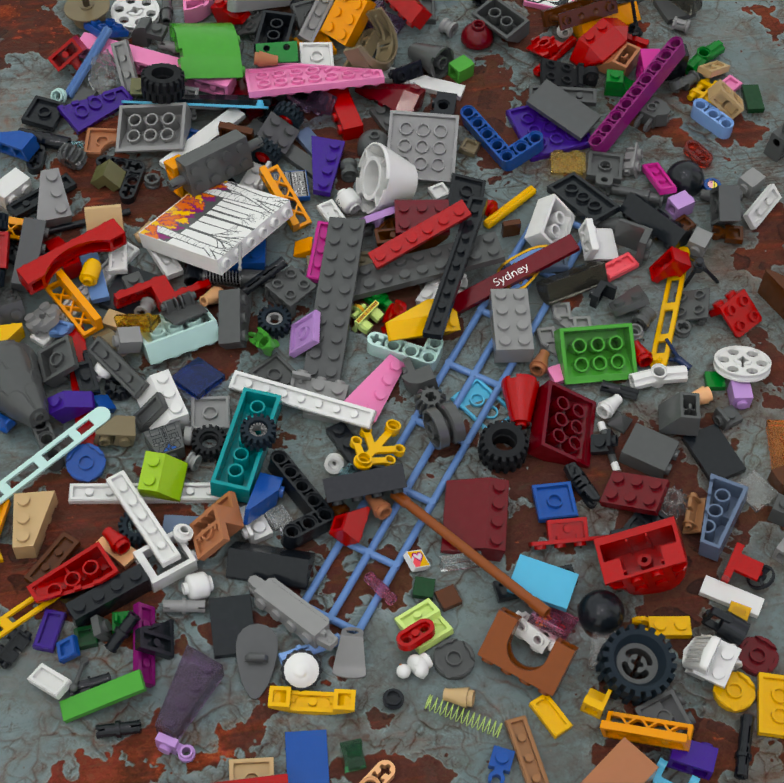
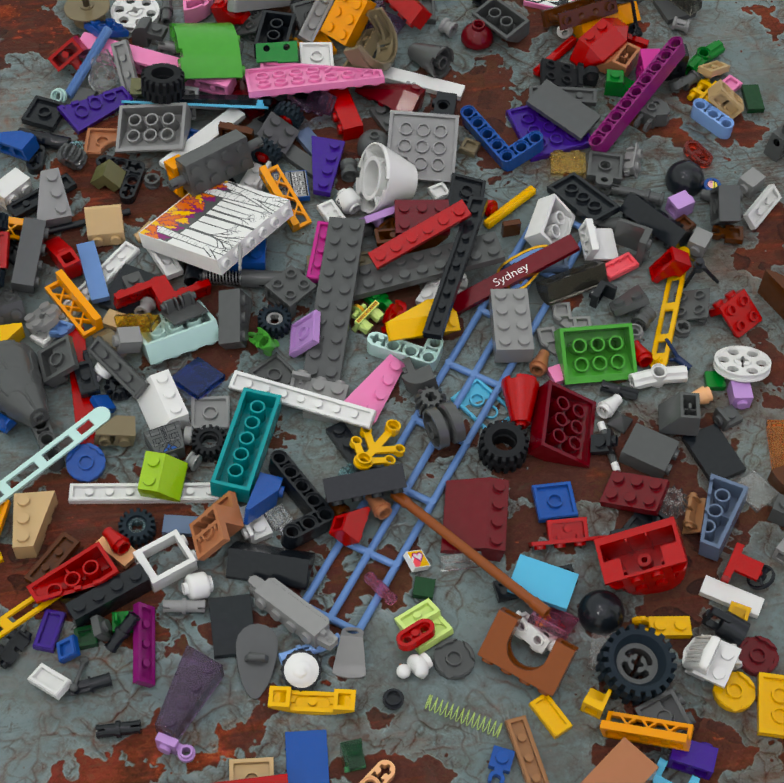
red arch [16,218,127,295] -> none
dark purple slope [47,391,95,424] -> none
bright green tile [59,669,147,723] -> none
yellow brick [79,258,102,286] -> none
white tile [106,470,181,568] -> none
white plate [109,243,128,275] -> none
dark grey tile [133,392,169,432] -> none
black wing [135,619,174,660] -> none
white plate [173,524,194,543] -> none
light nougat cone [199,286,223,307] -> none
black pin [240,256,289,295] -> none
black bush [240,413,276,452] -> none
nougat cone [254,50,278,67] -> none
light orange slope [293,237,313,258] -> none
white tile [324,453,345,474] -> none
black hinge [388,59,423,84] -> none
reddish brown tile [434,584,462,612] -> none
tan cone [443,687,475,709] -> none
bright green brick [448,54,475,84] -> none
red piece [526,36,563,58] -> none
black hinge [563,462,600,509] -> none
dark pink tile [642,162,677,195] -> none
black pin [734,714,755,780] -> none

